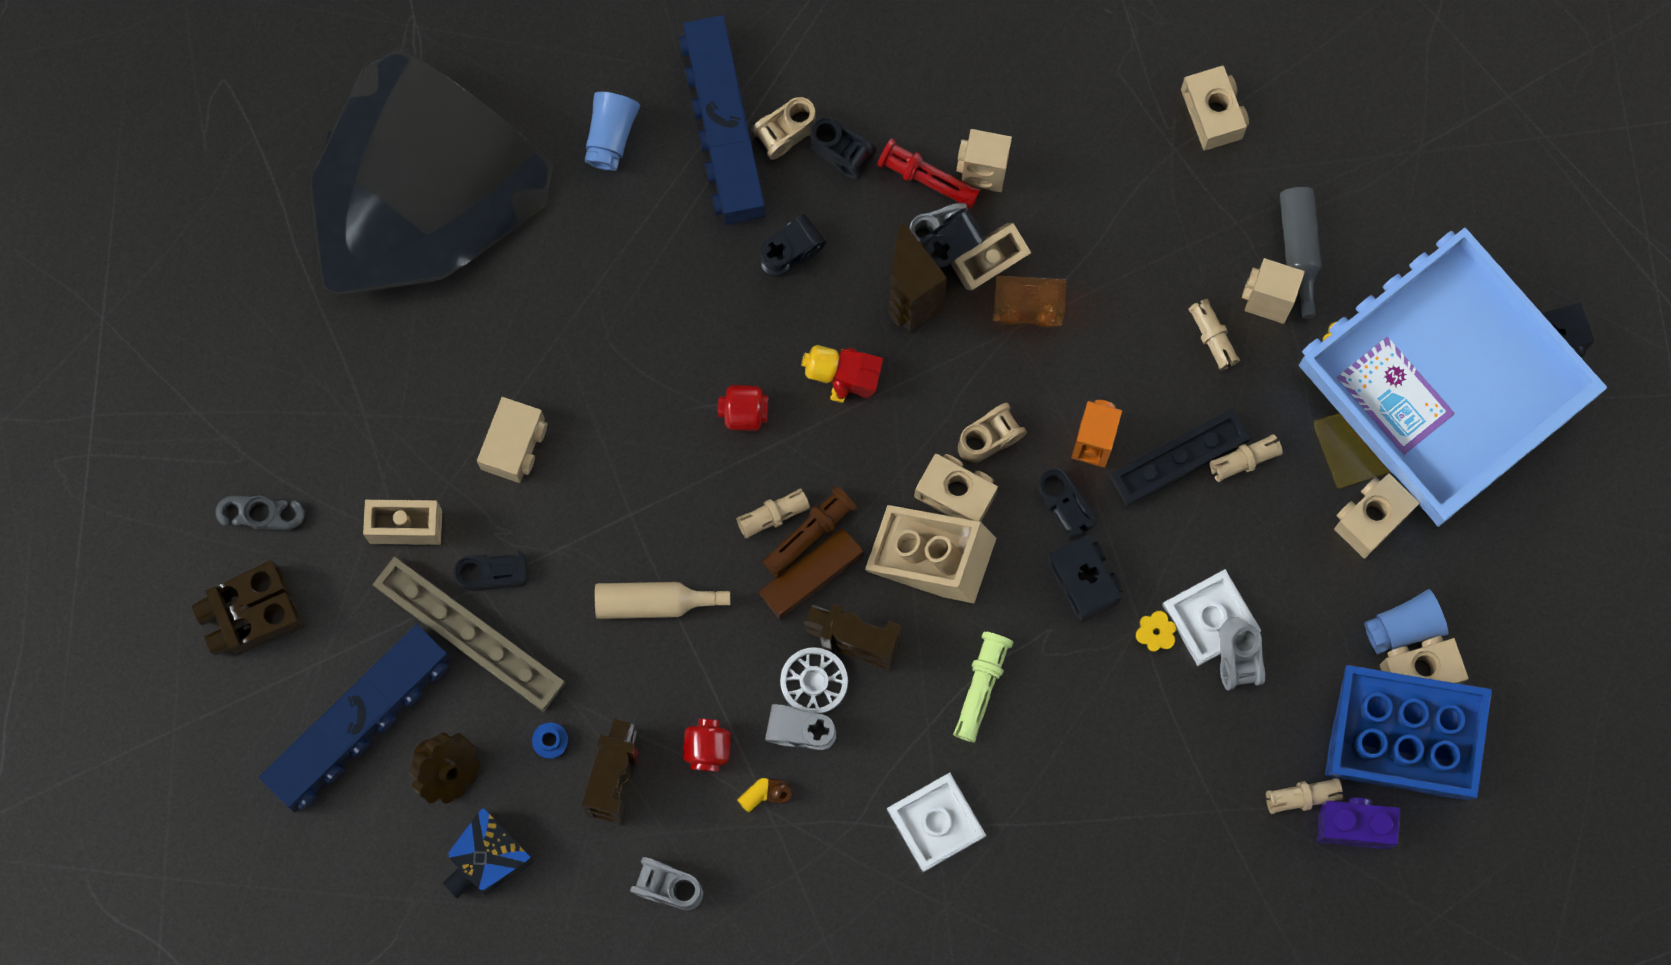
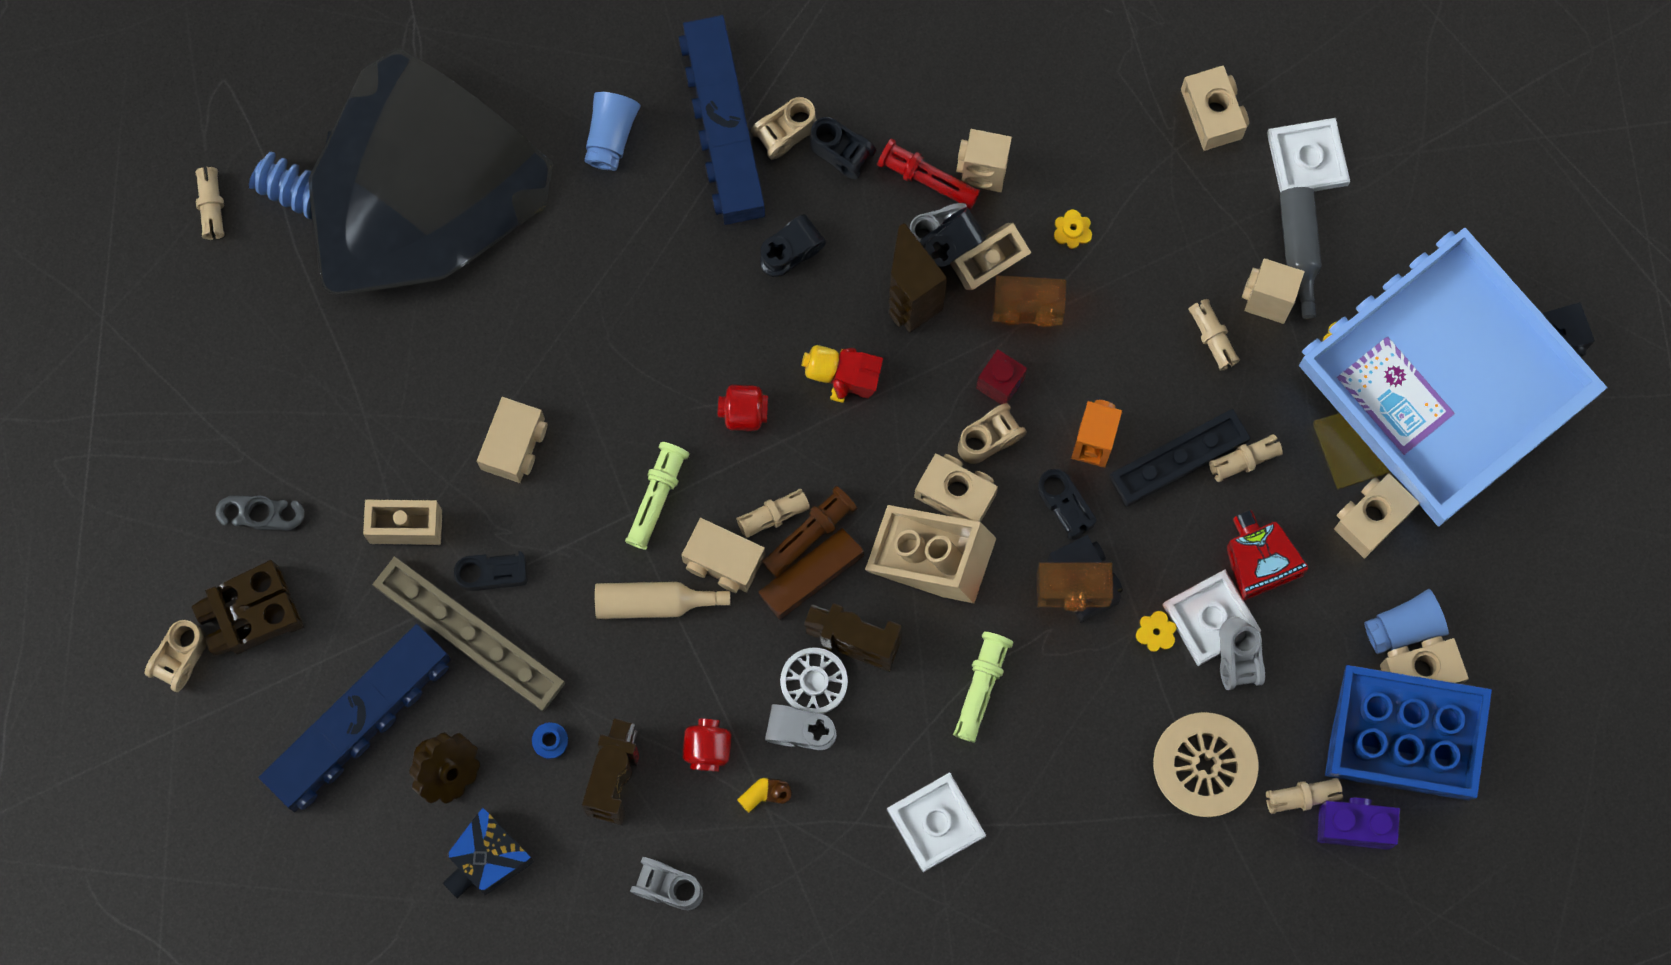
none -> tan piece [144,620,207,692]
none -> tan pin [195,167,225,240]
none -> medium blue piece [249,152,315,219]
none -> yellowish green pin [625,442,690,550]
none -> tan brick [681,518,765,593]
none -> dark red brick [976,349,1027,404]
none -> clear orange brick [1037,563,1113,611]
none -> yellow plant [1054,209,1092,249]
none -> tan piece [1153,712,1259,817]
none -> red torso [1227,510,1308,601]
none -> white tile [1267,118,1350,192]

